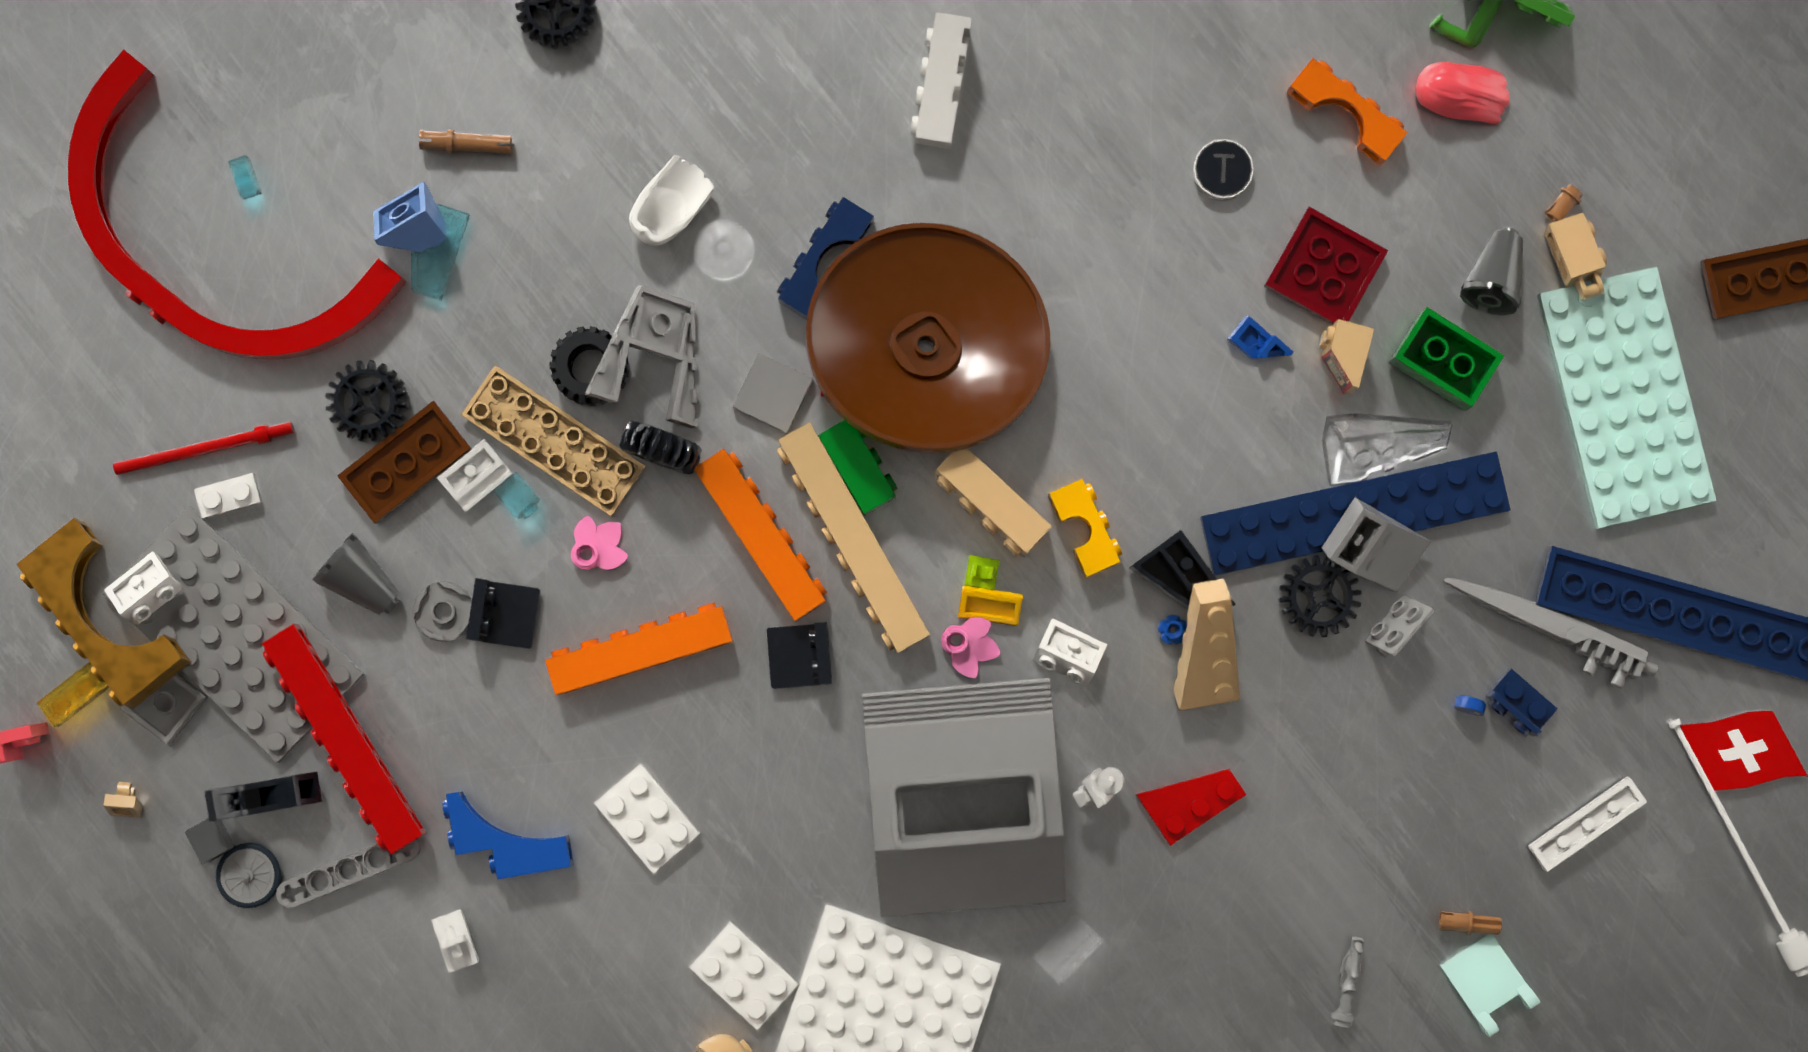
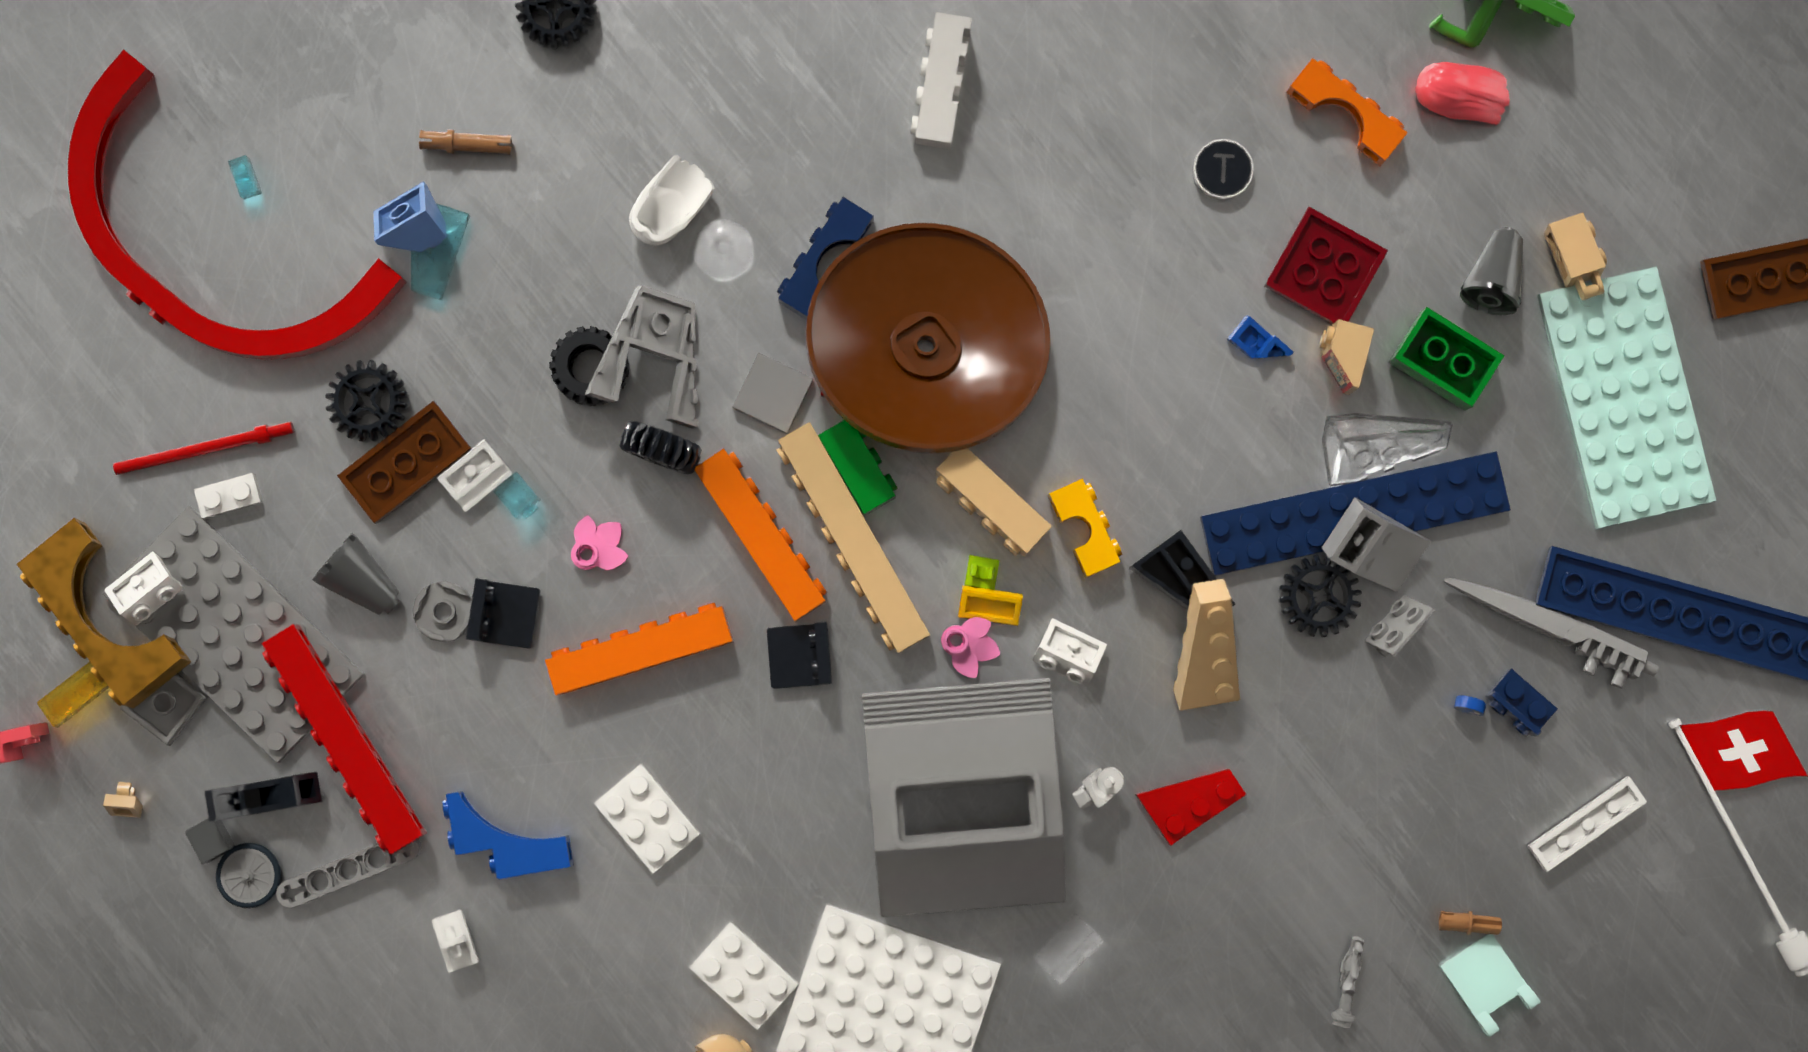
tan plate [461,365,646,517] -> none
blue plate [1158,615,1187,645] -> none
medium nougat pin [1545,184,1583,222] -> none

